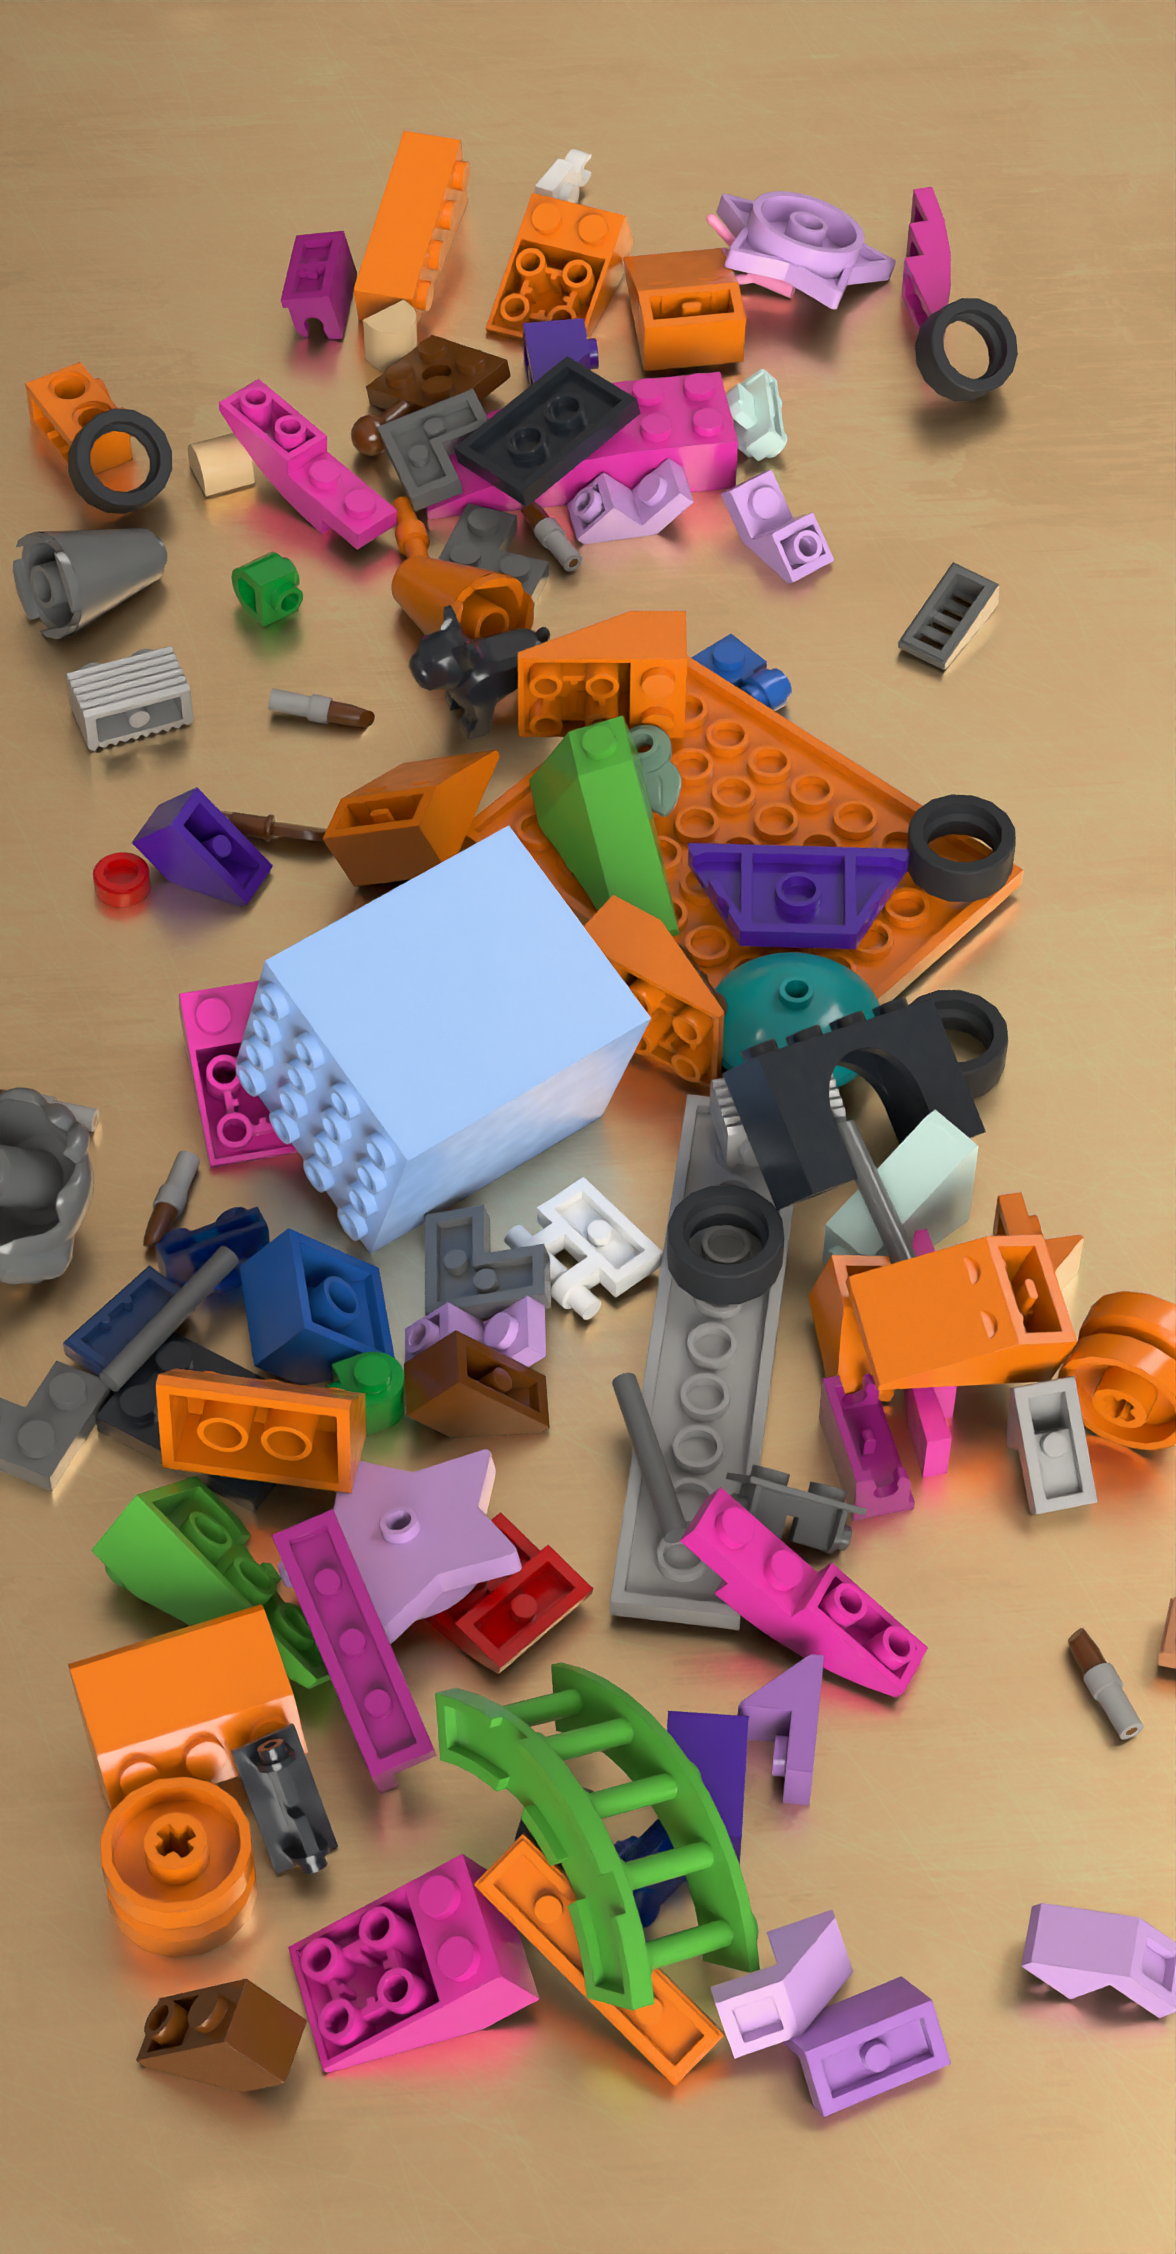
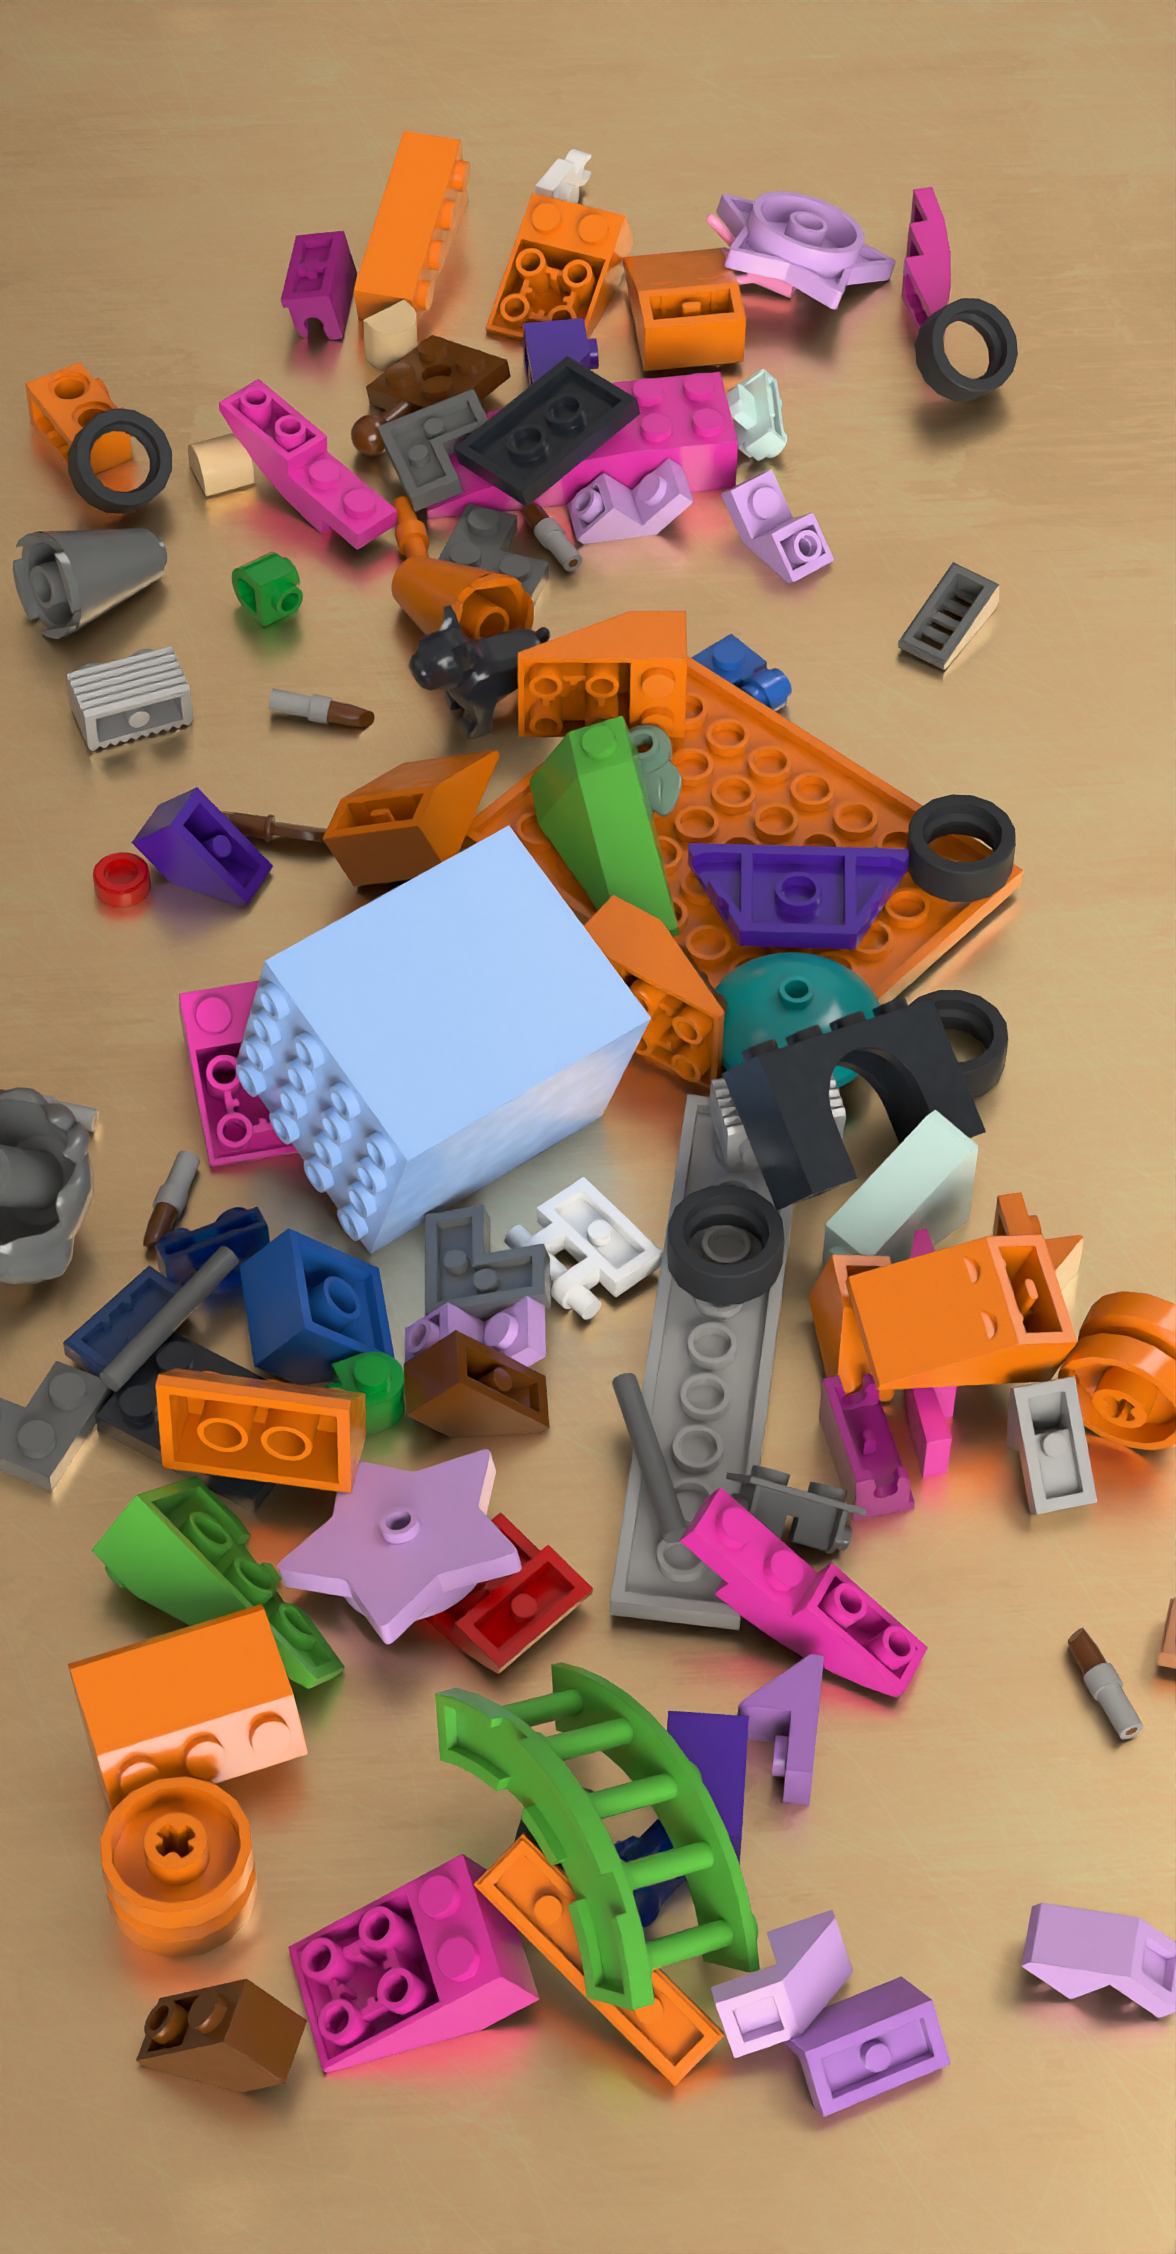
black hinge [230,1723,338,1874] -> none
magenta fence [272,1509,437,1794] -> none
dark grey bar [837,1120,917,1263] -> none

